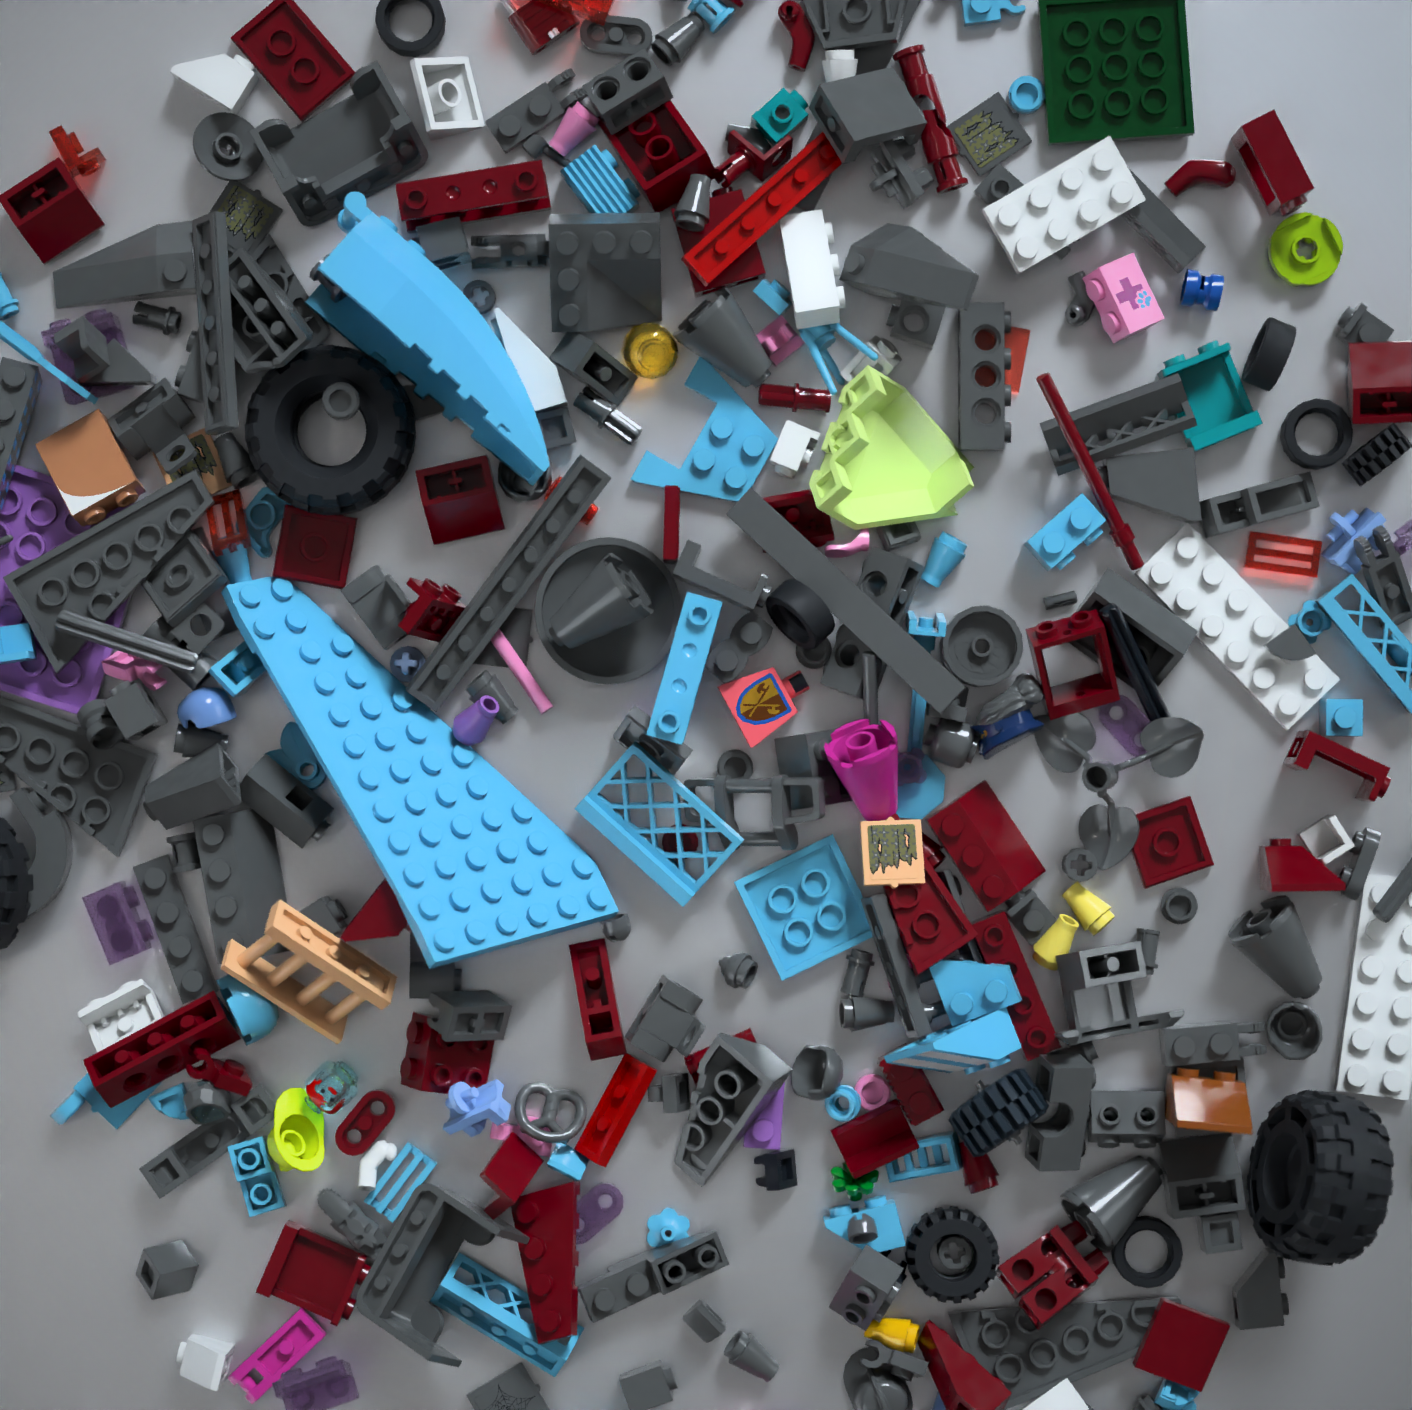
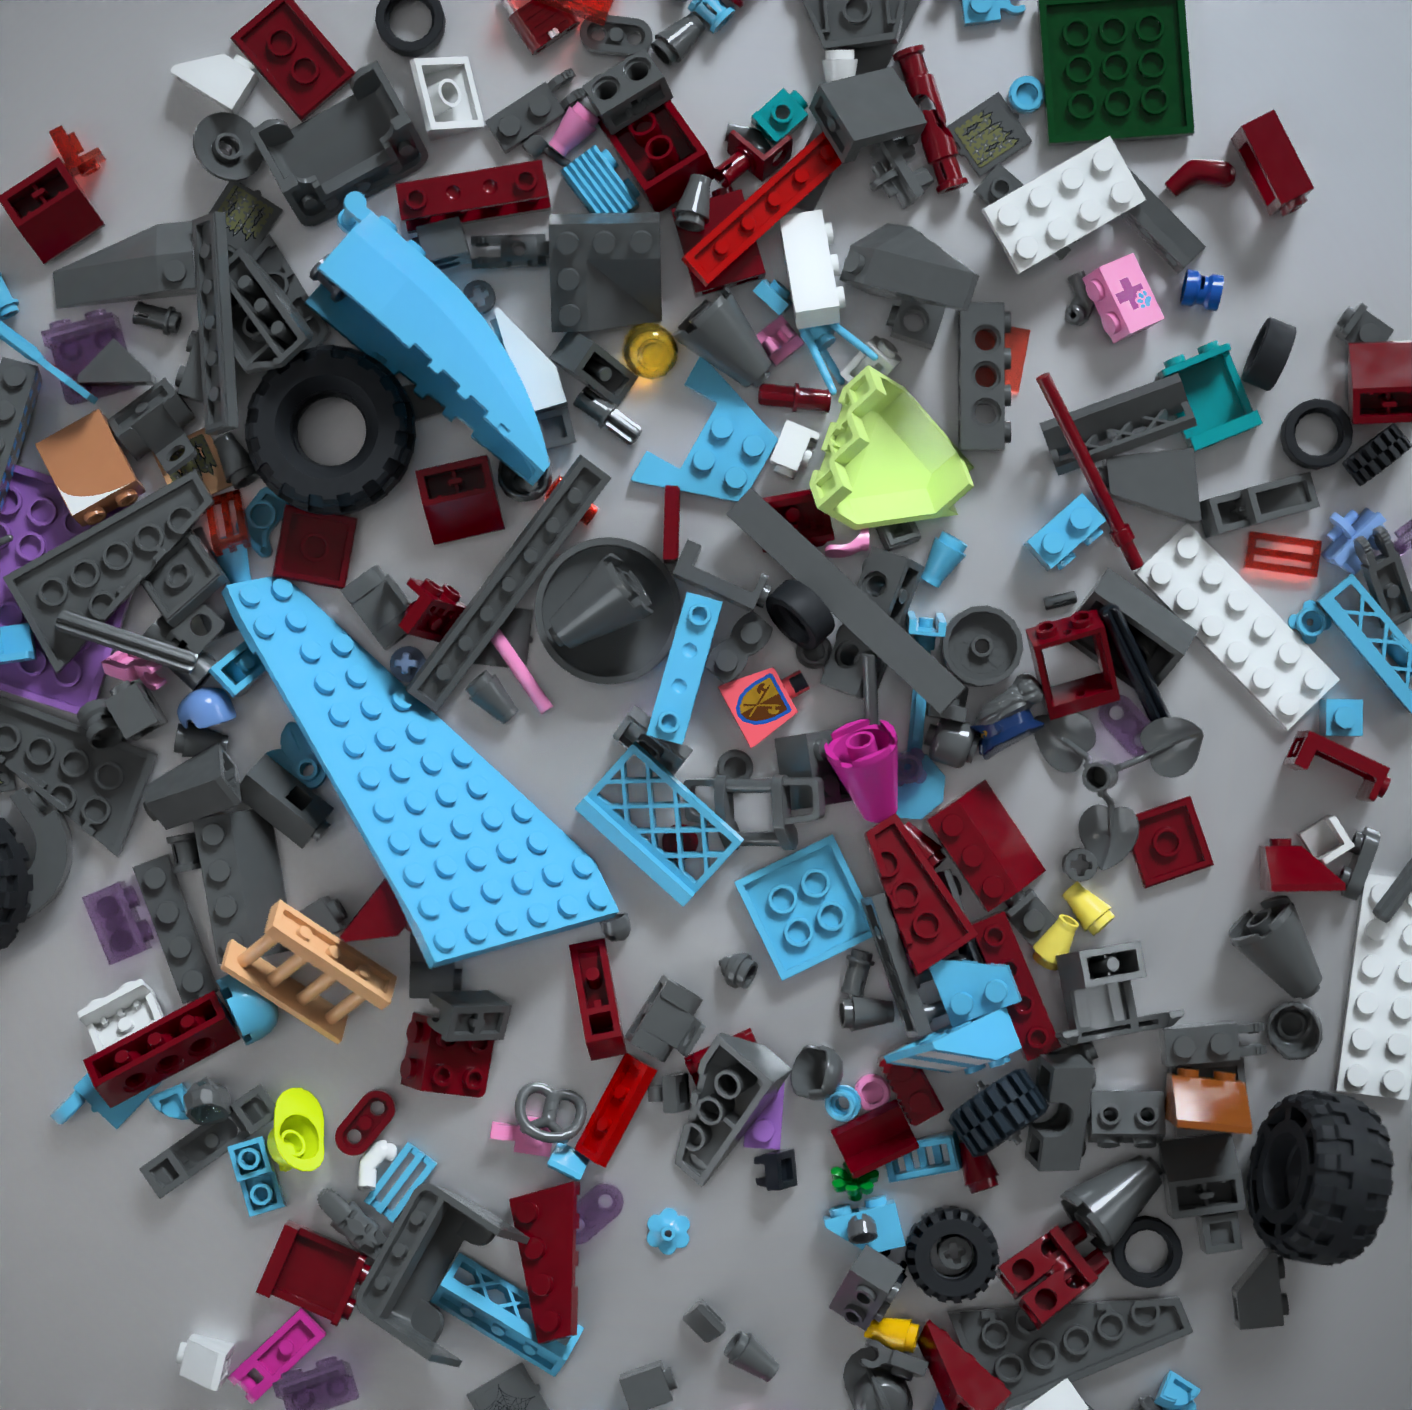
dark grey panel [54,316,110,383] -> none
dark grey panel [136,1240,199,1300] -> none
dark red plate [185,1048,253,1097] -> none
clear light blue head [304,1060,359,1115] -> none
dark grey tile [322,382,360,421] -> none
light blue hips [443,1079,511,1137] -> none
medium lavender cone [452,695,499,746] -> none
dark red panel [480,1132,544,1220] -> none
dark grey slope [578,1230,729,1323] -> none
dark red arm [778,0,815,71] -> none
piece [860,817,925,889] -> none
dark red tile [1132,1297,1230,1392] -> none
dark grey pin [1136,928,1160,975] -> none
dark grey plate [1160,888,1198,924] -> none
dark grey tile [1263,624,1316,660] -> none
lime plate [1268,212,1343,287] -> none

